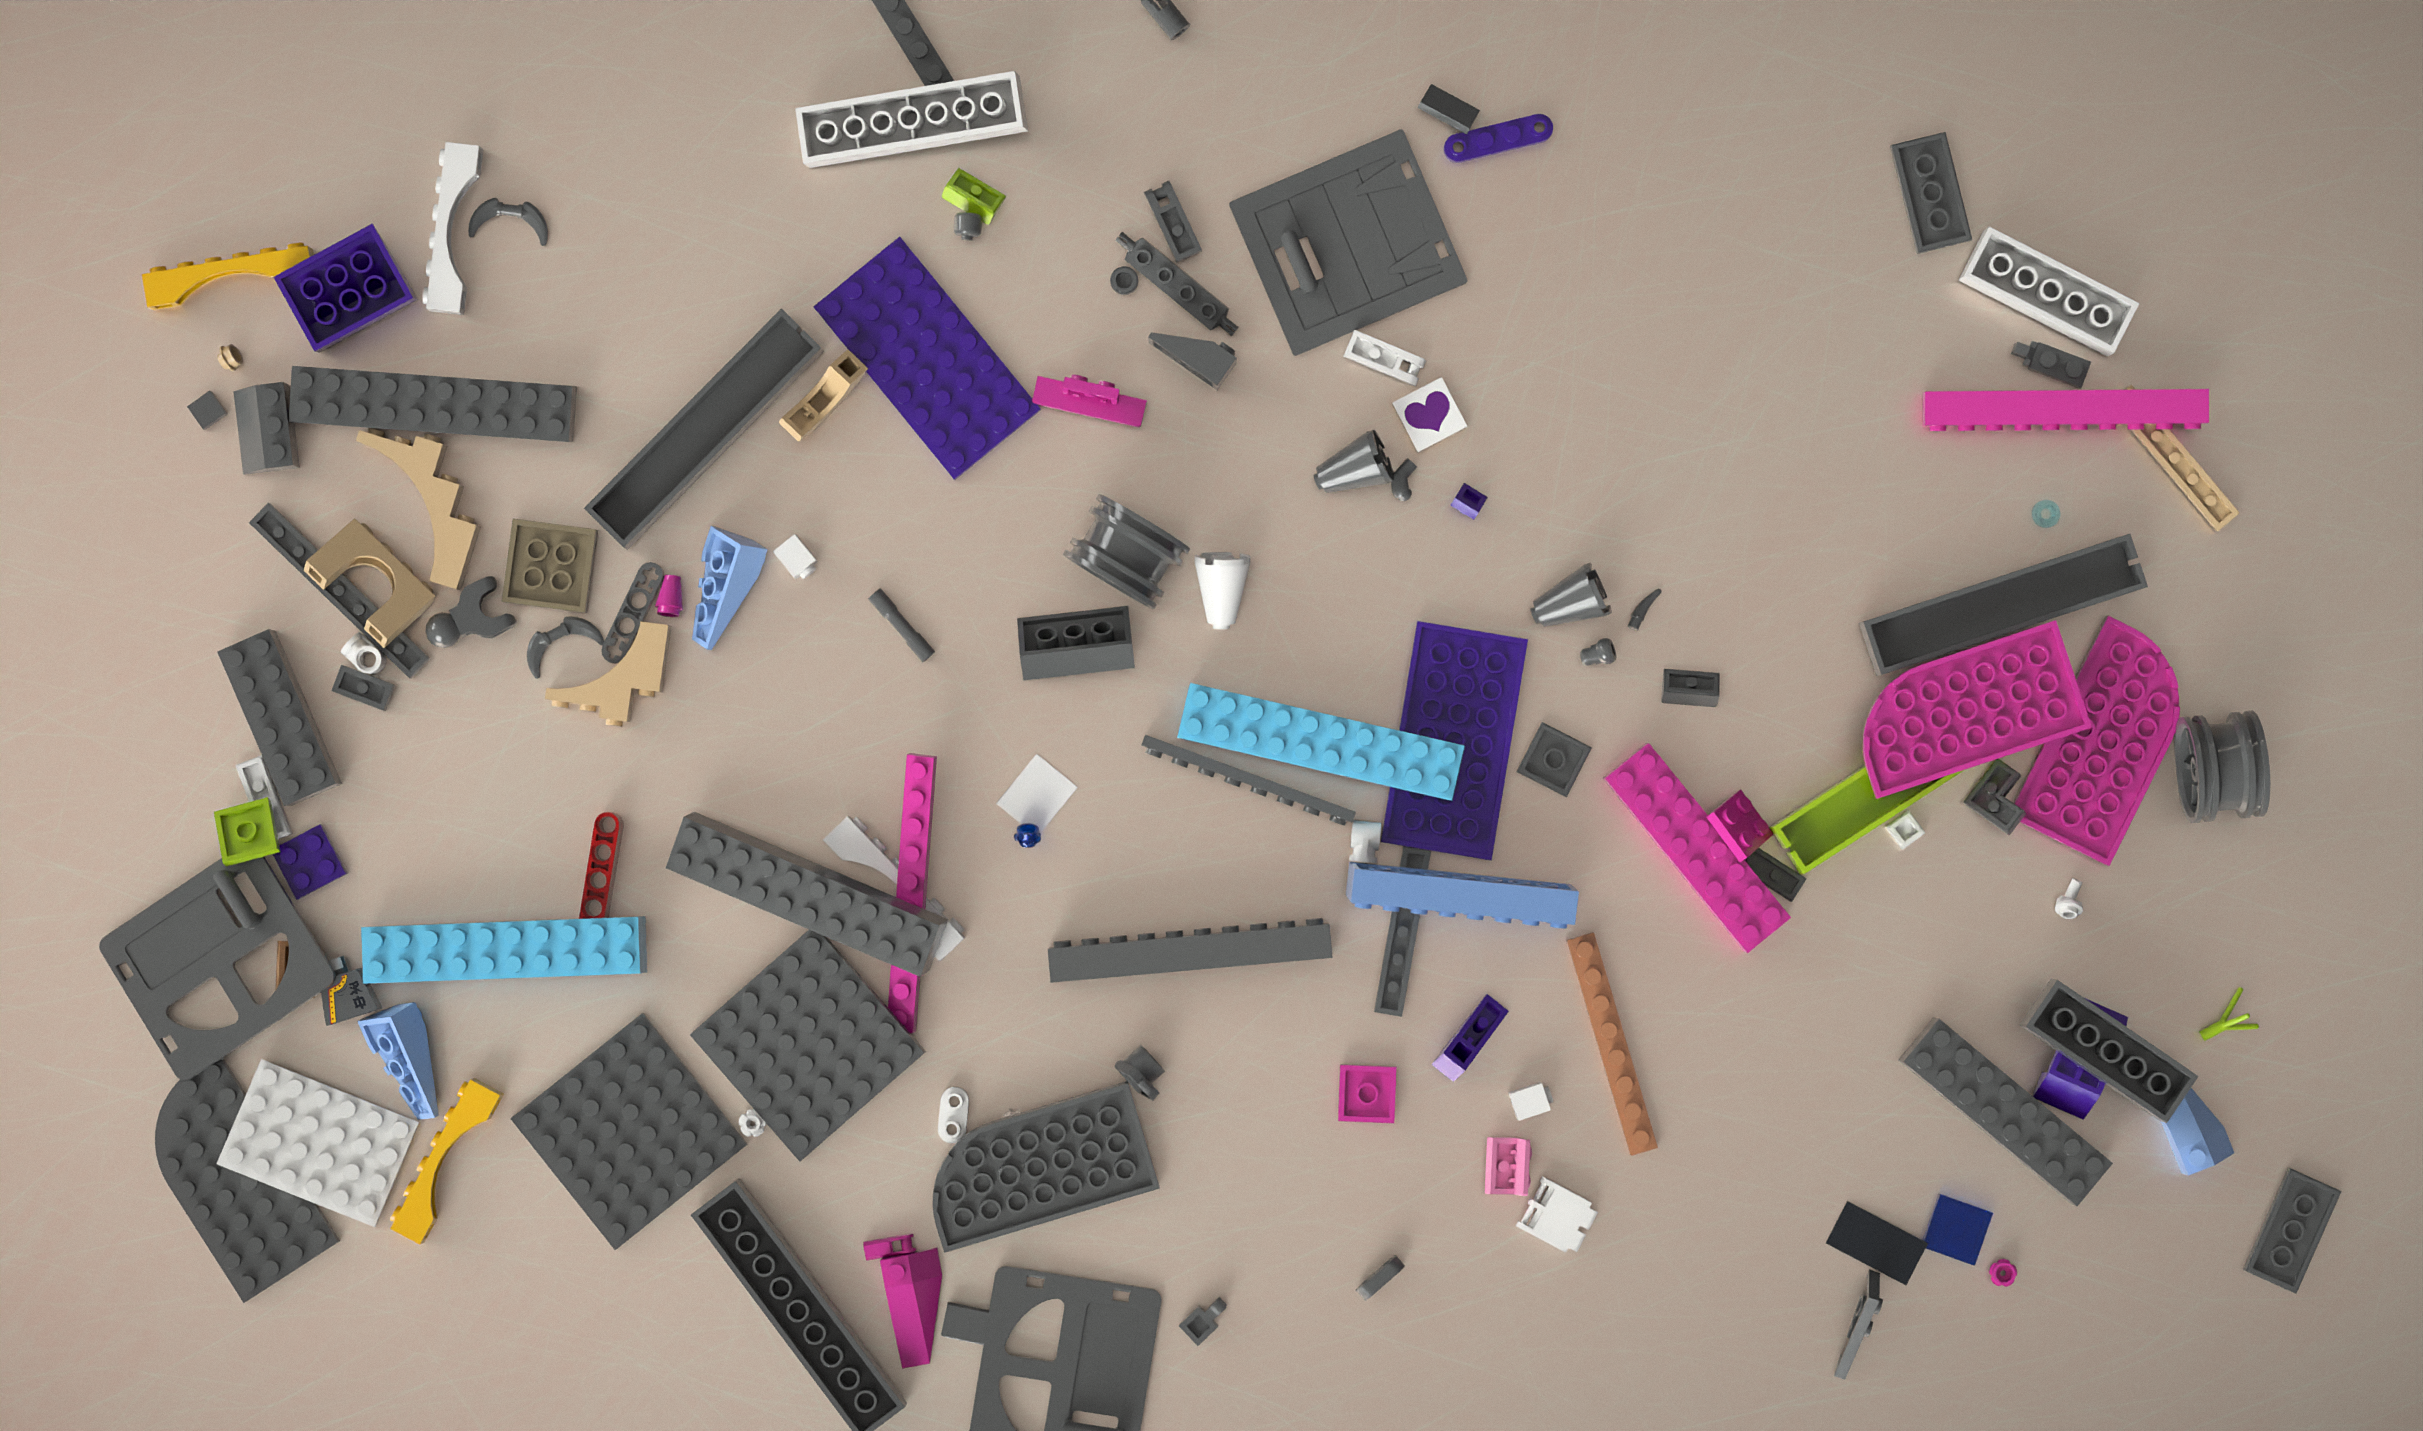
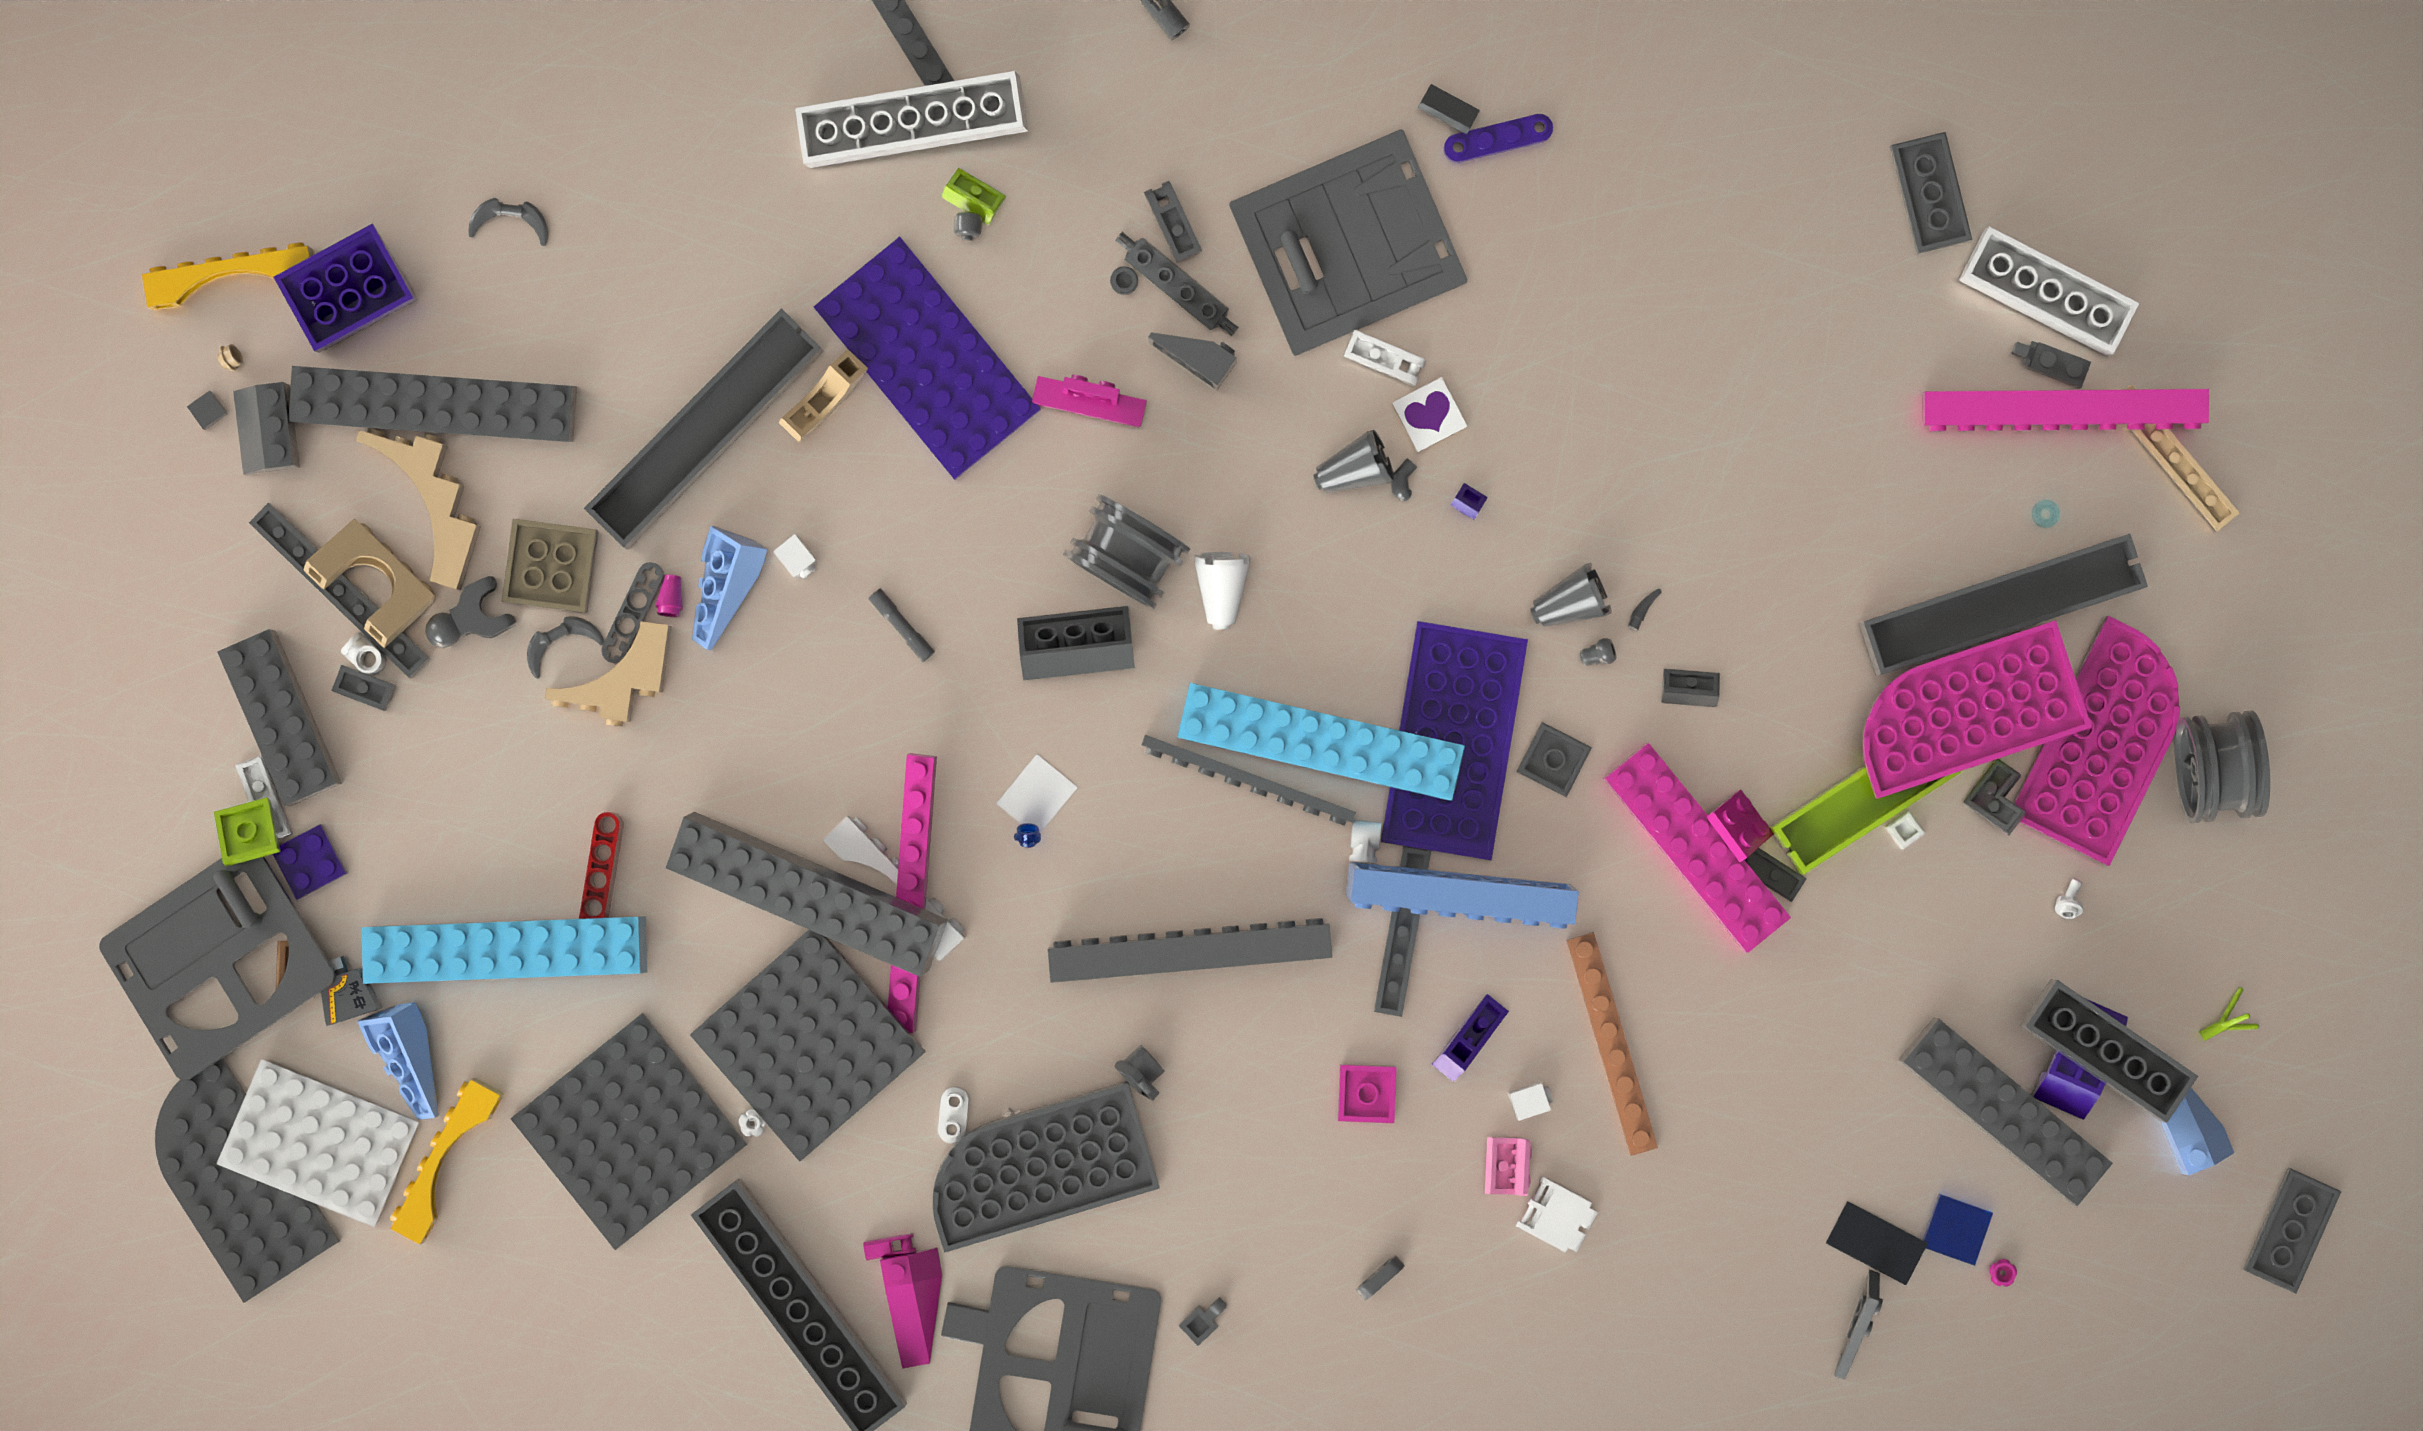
white arch [423,142,483,315] -> none

